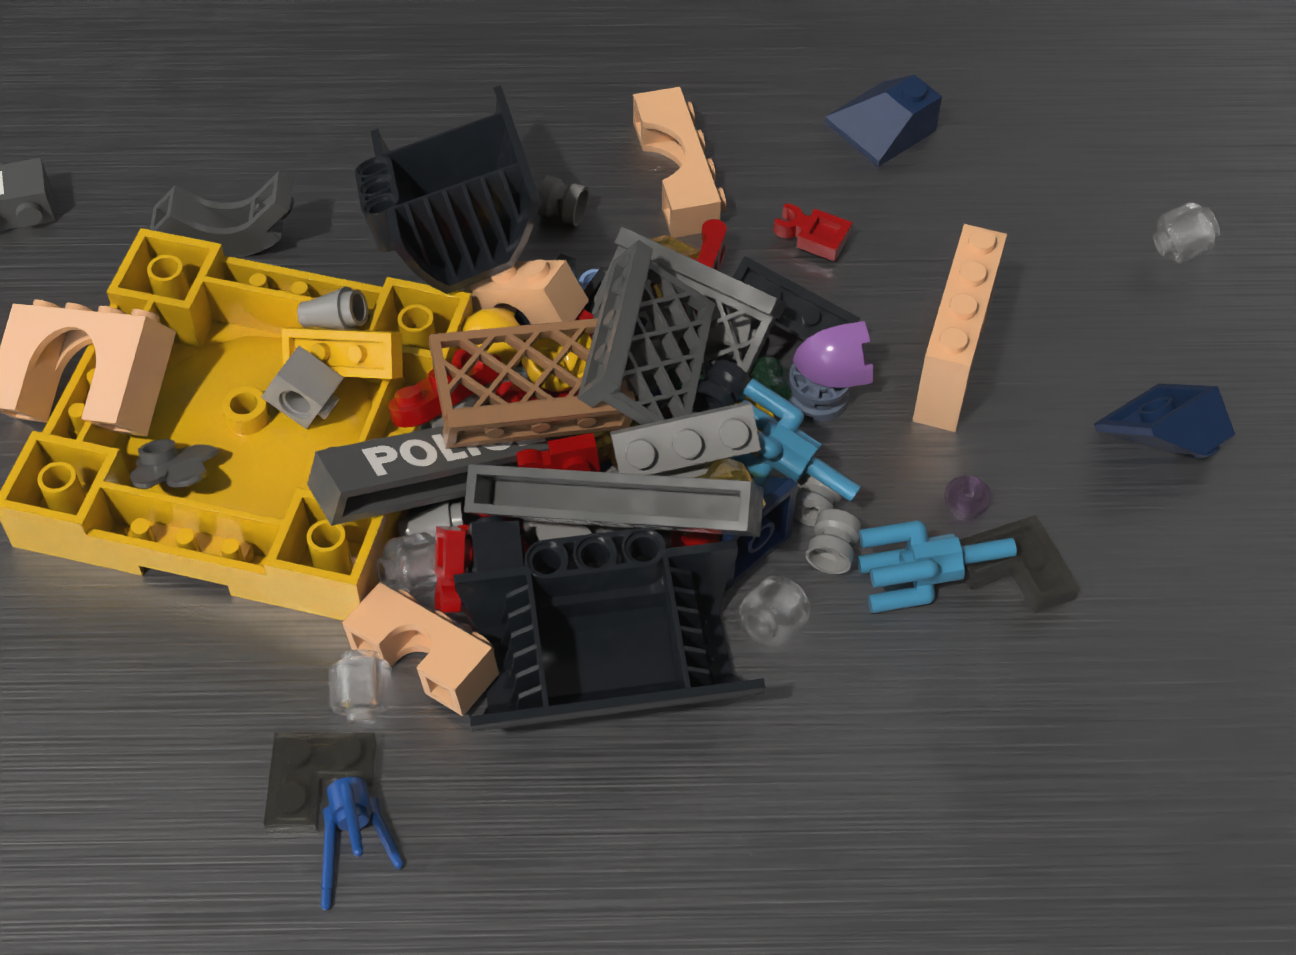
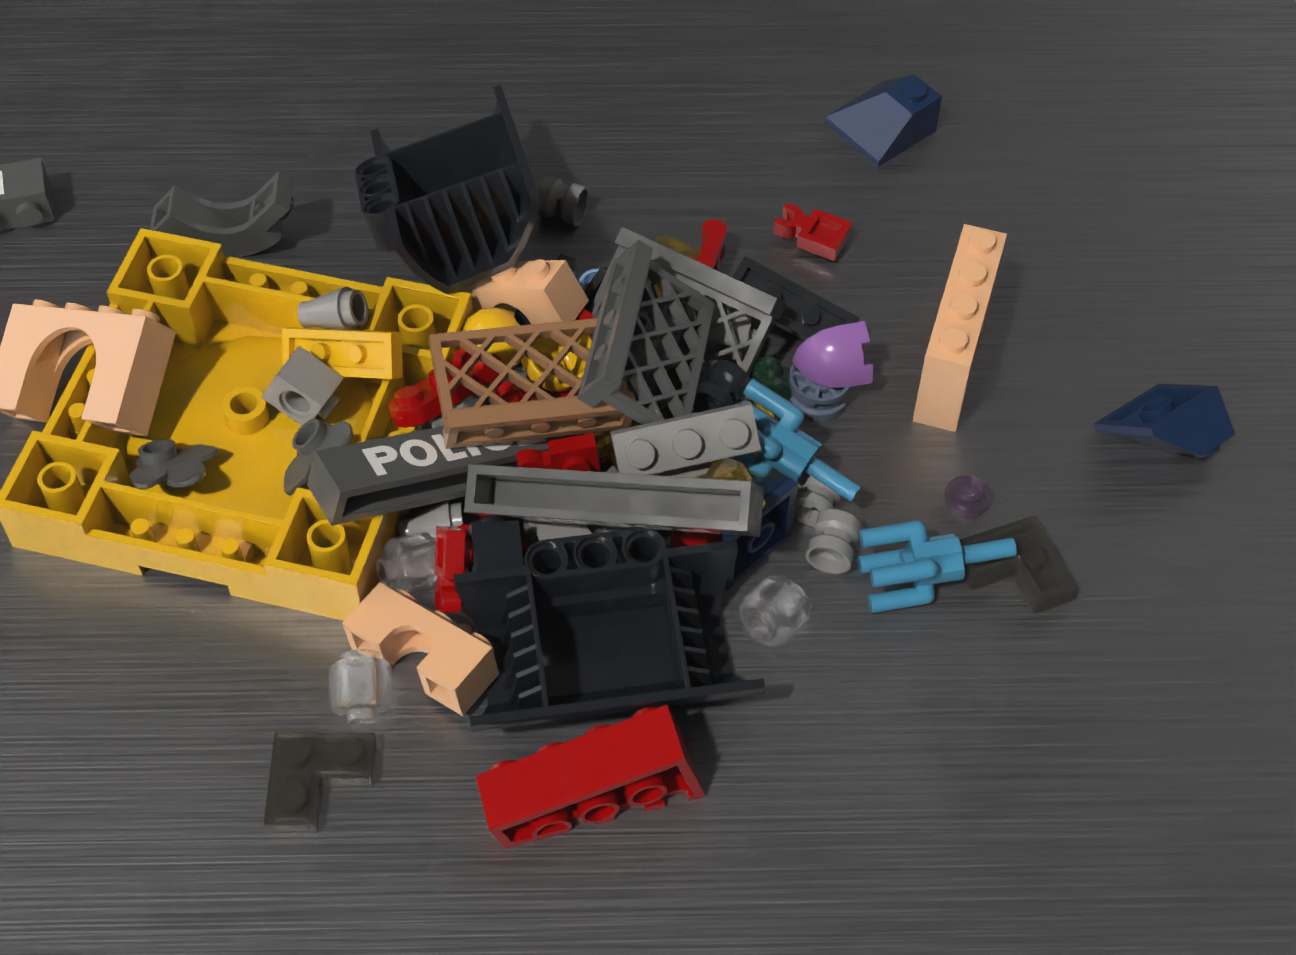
blue plant [321,777,404,910] -> none
light nougat arch [633,87,726,238] -> none
clear head [1152,202,1220,264] -> none
none -> dark grey plate [284,419,353,496]
none -> red wedge [475,705,706,849]

